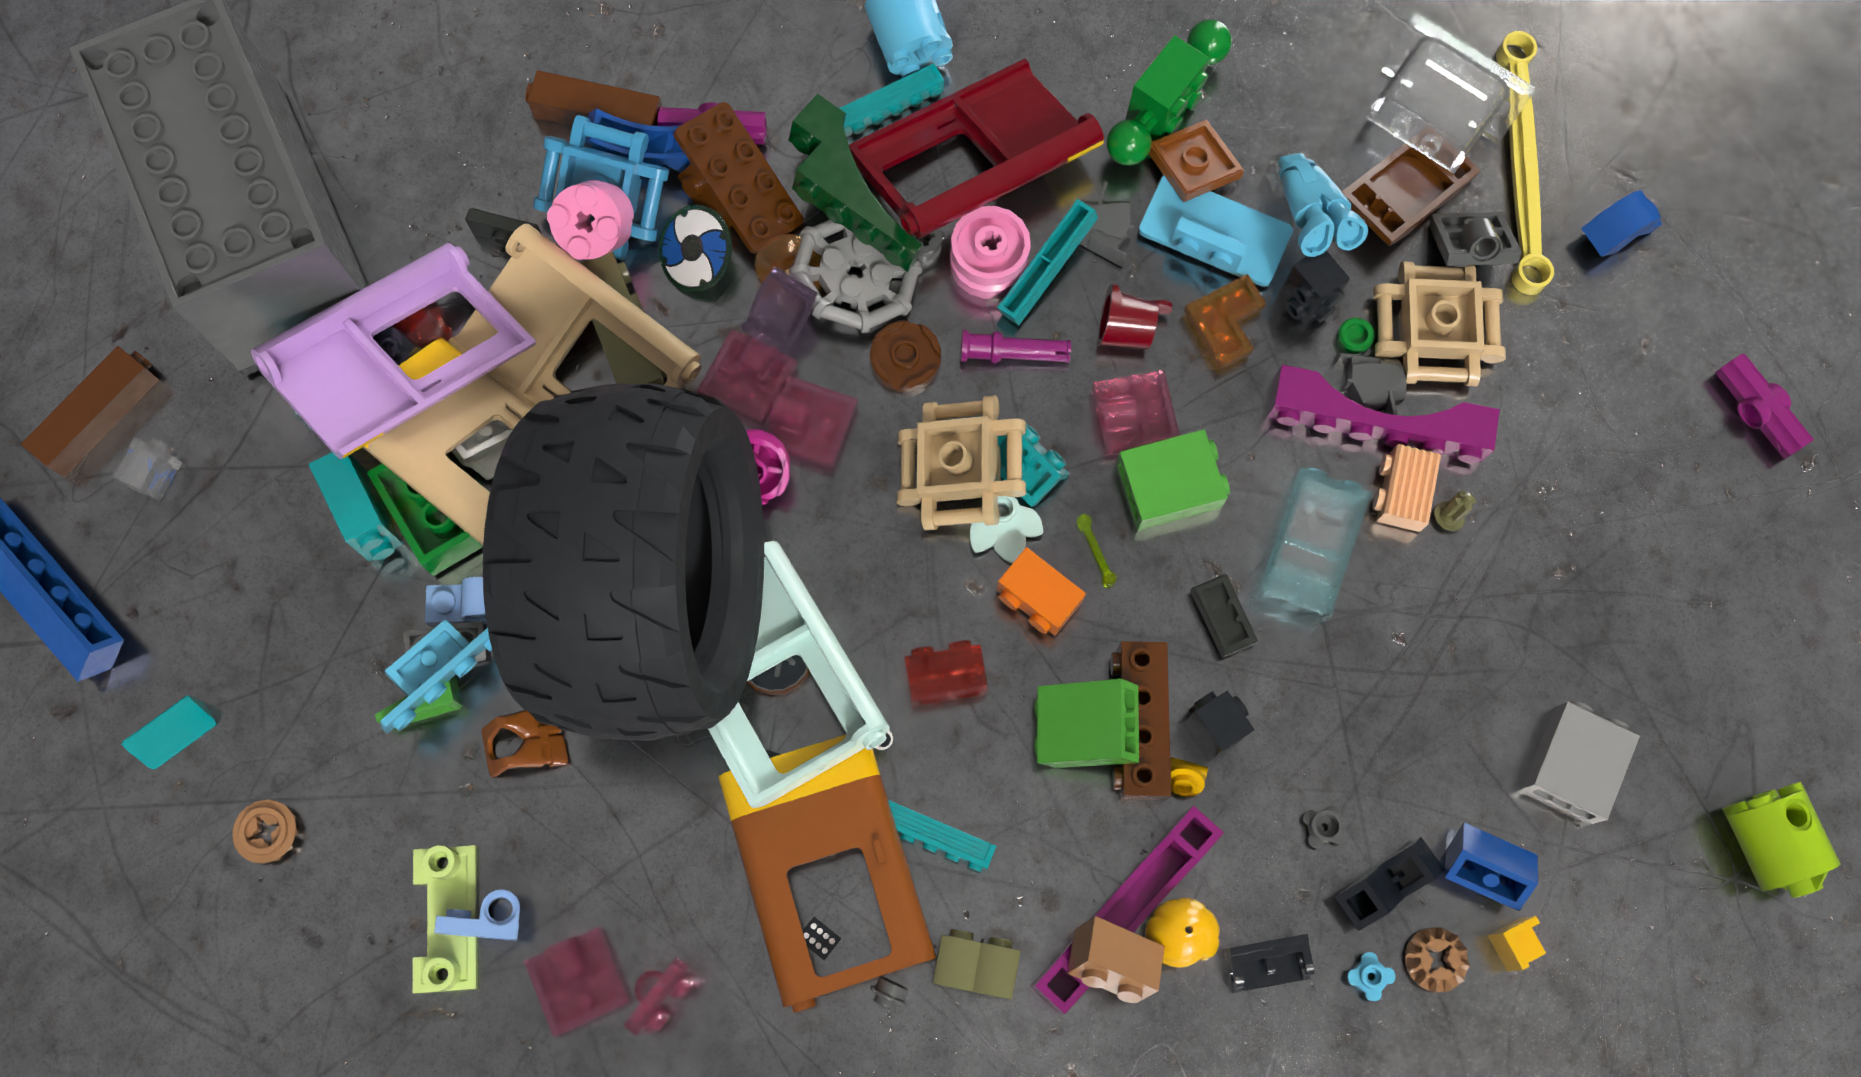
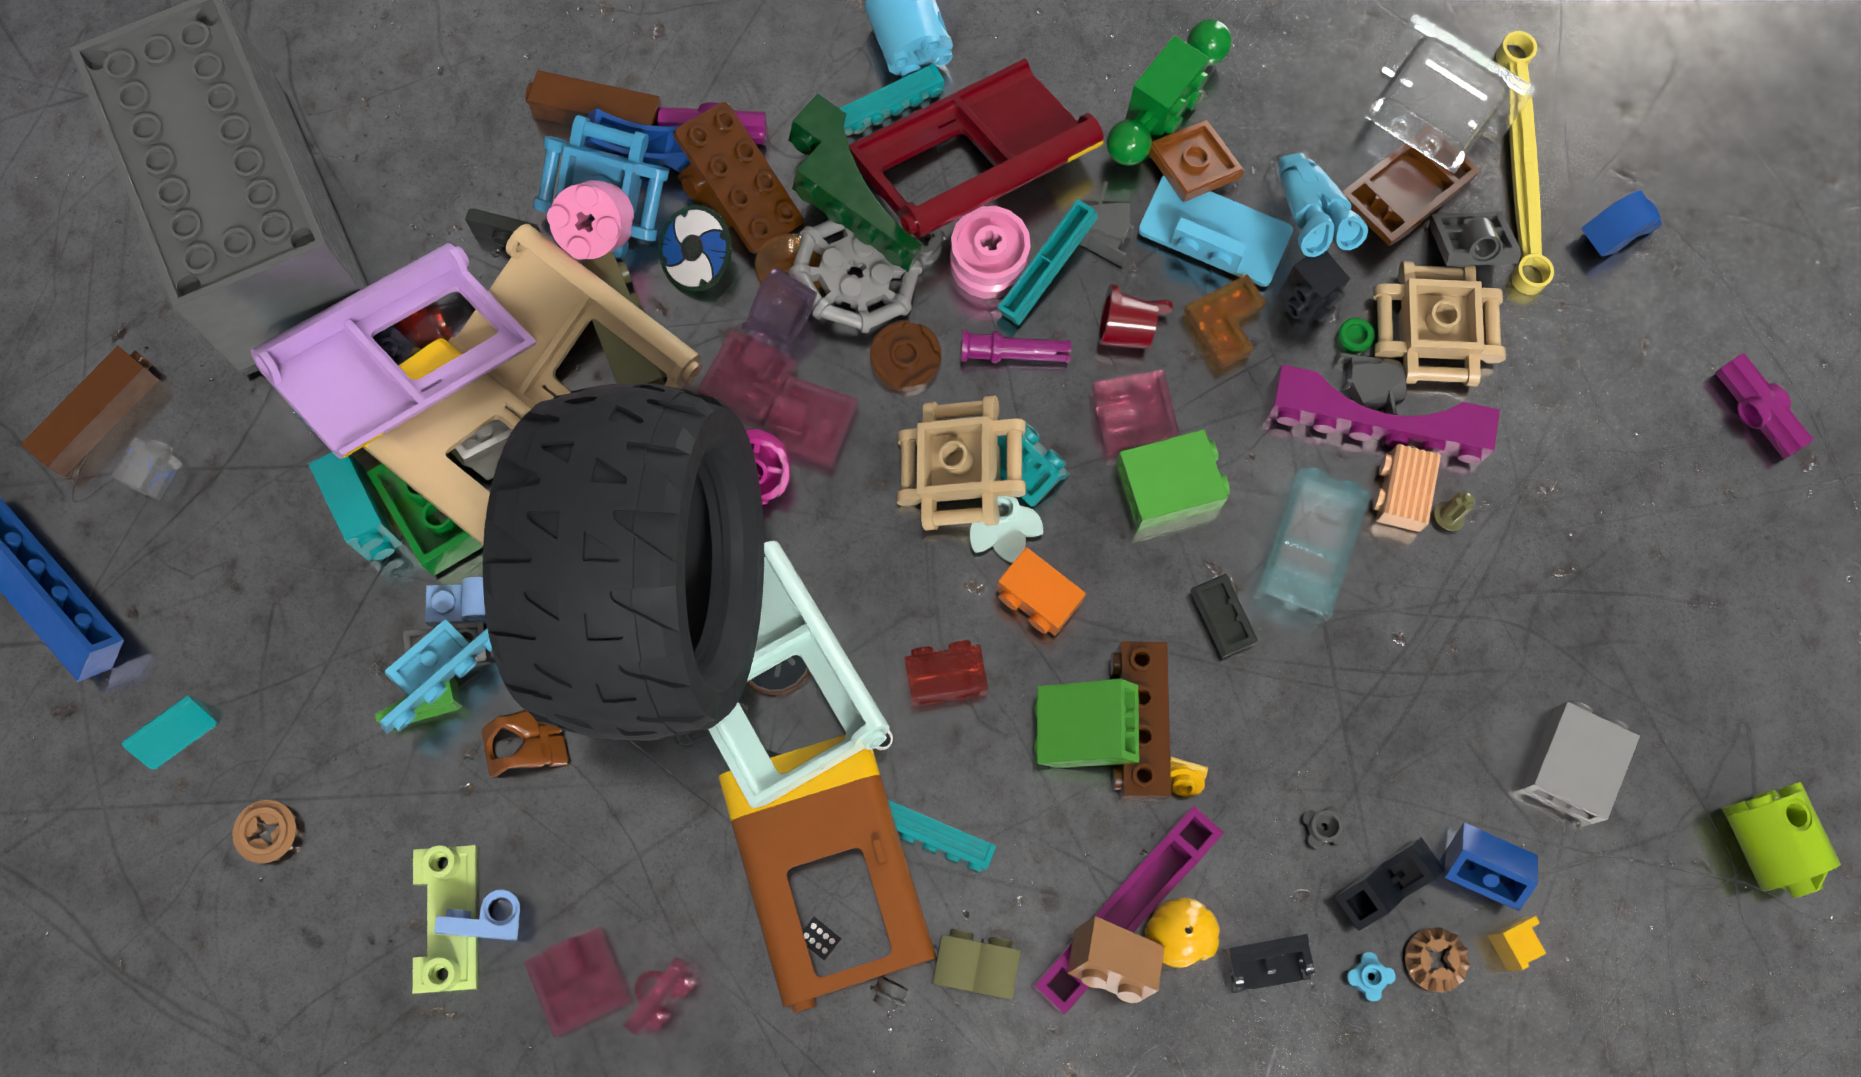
clear neon green hinge [1077,514,1117,586] -> none
black brick [1183,690,1255,762] -> none

